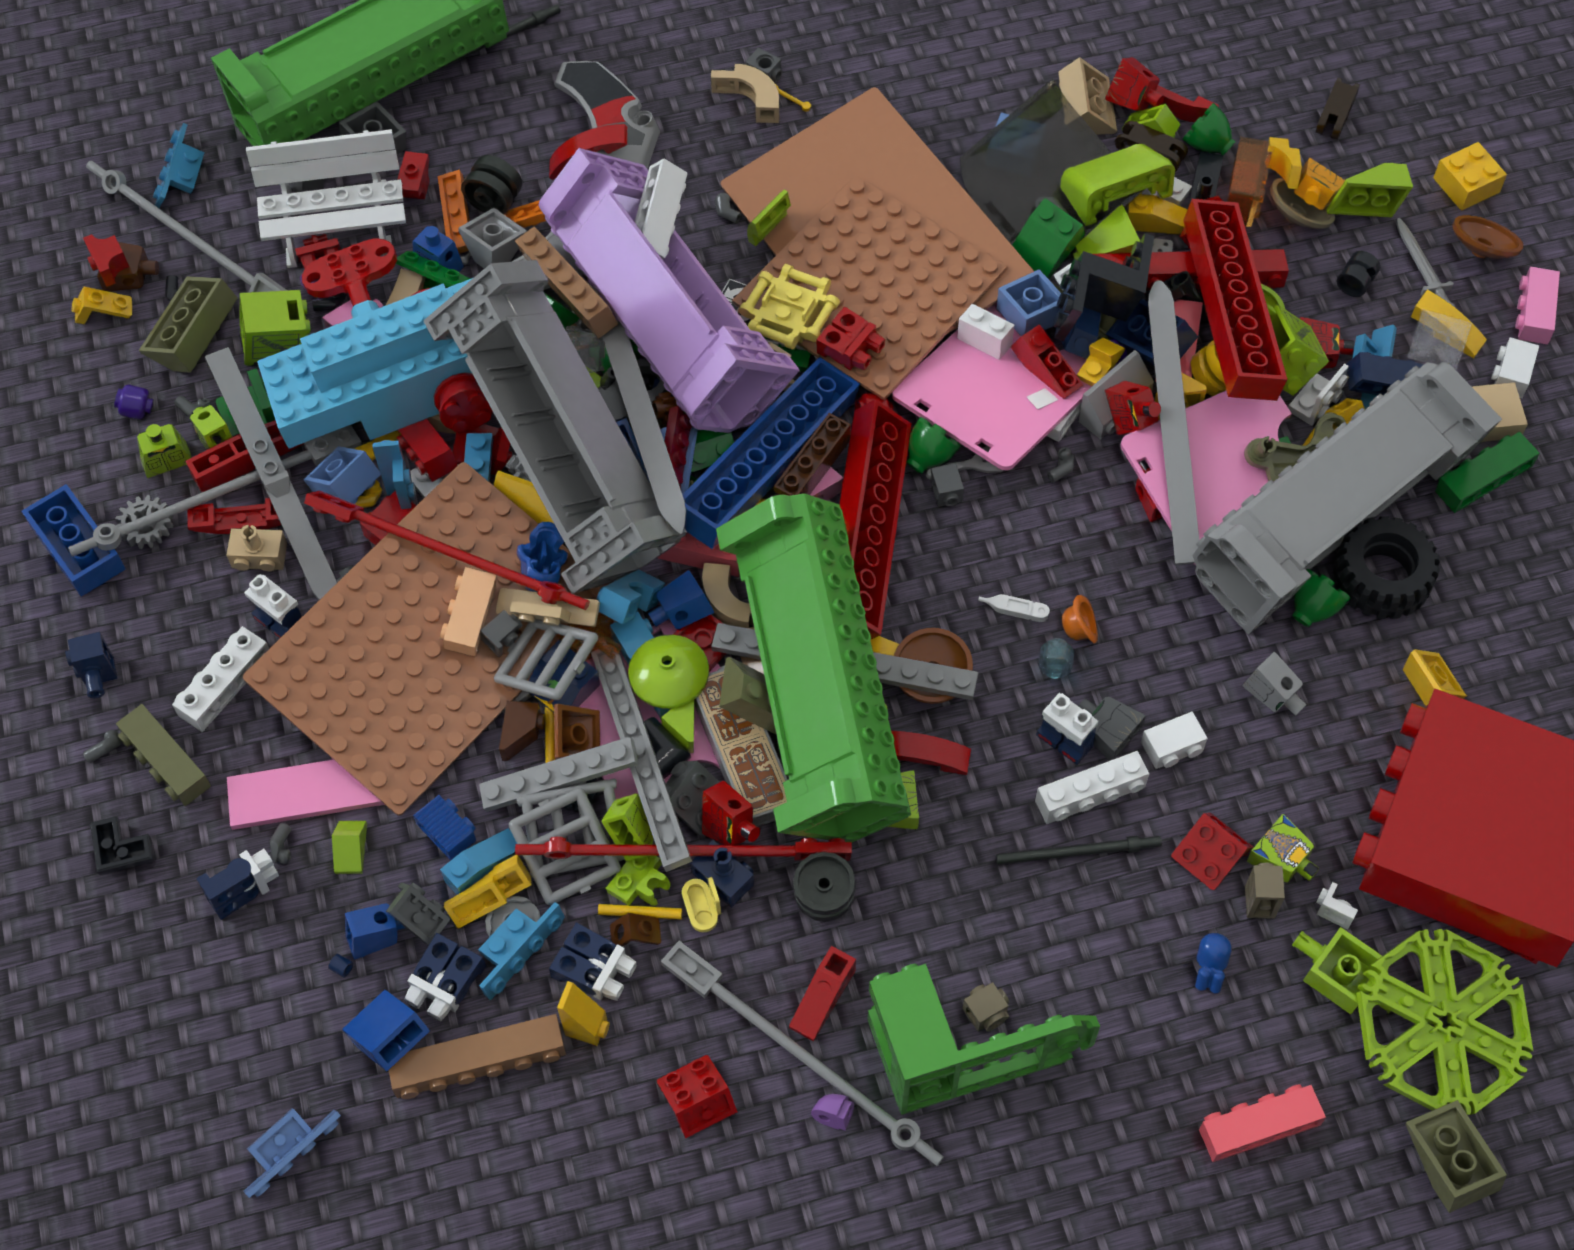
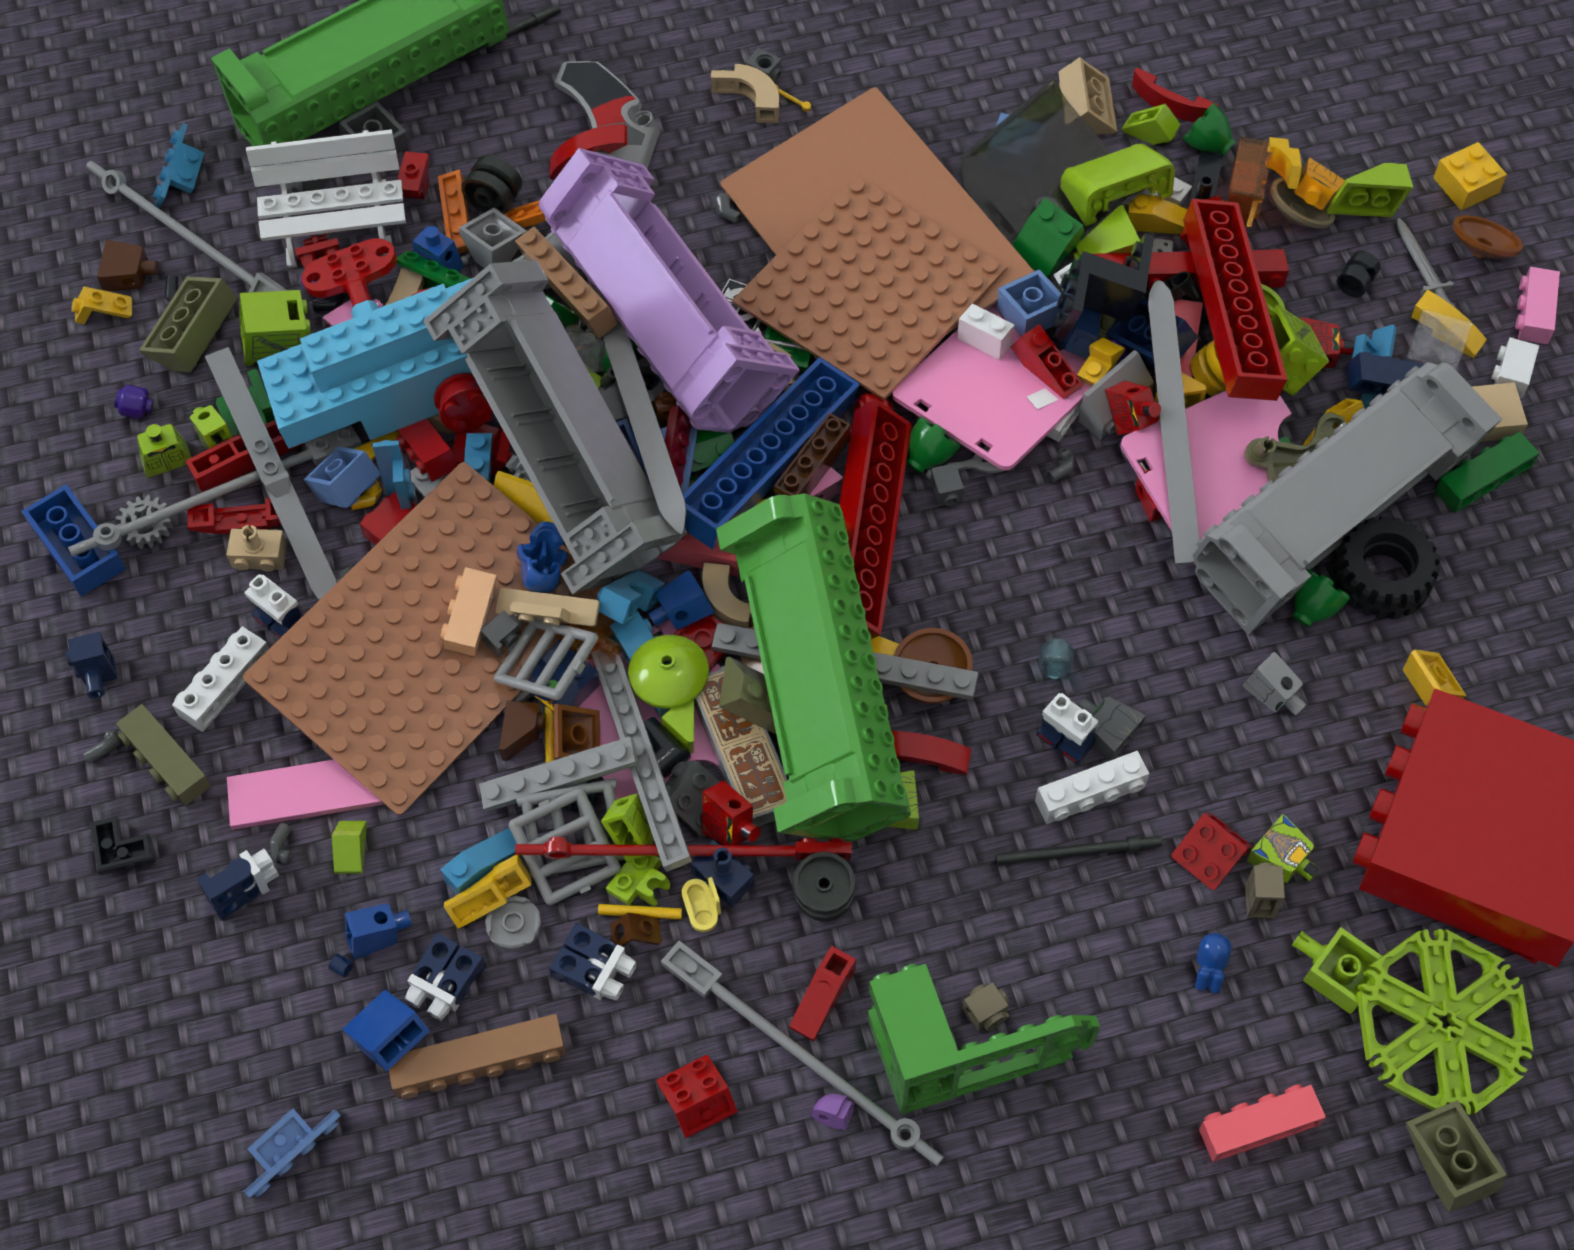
red brick [83,234,129,287] -> none
dark grey arm [174,395,211,417] -> none
red bar [304,490,590,610] -> none
dark grey bracket [386,882,450,945] -> none
blue brick [413,795,476,861] -> none
dark azure bracket [478,902,565,1000] -> none
yellow slope [557,981,610,1046] -> none
white brick [635,159,687,260] -> none
light yellow brick [738,264,840,350] -> none
lime slope [747,189,791,247] -> none
red hips [816,306,885,371] -> none
white piece [978,594,1050,622] -> none
orange hat [1062,594,1098,643] -> none
red torso [1105,57,1164,111] -> none
dark brown piece [1114,121,1188,172] -> none
white brick [1141,712,1208,769] -> none
white bracket [1288,364,1349,426] -> none
dark brown piece [1315,77,1360,140] -> none
white bracket [1316,882,1358,930] -> none

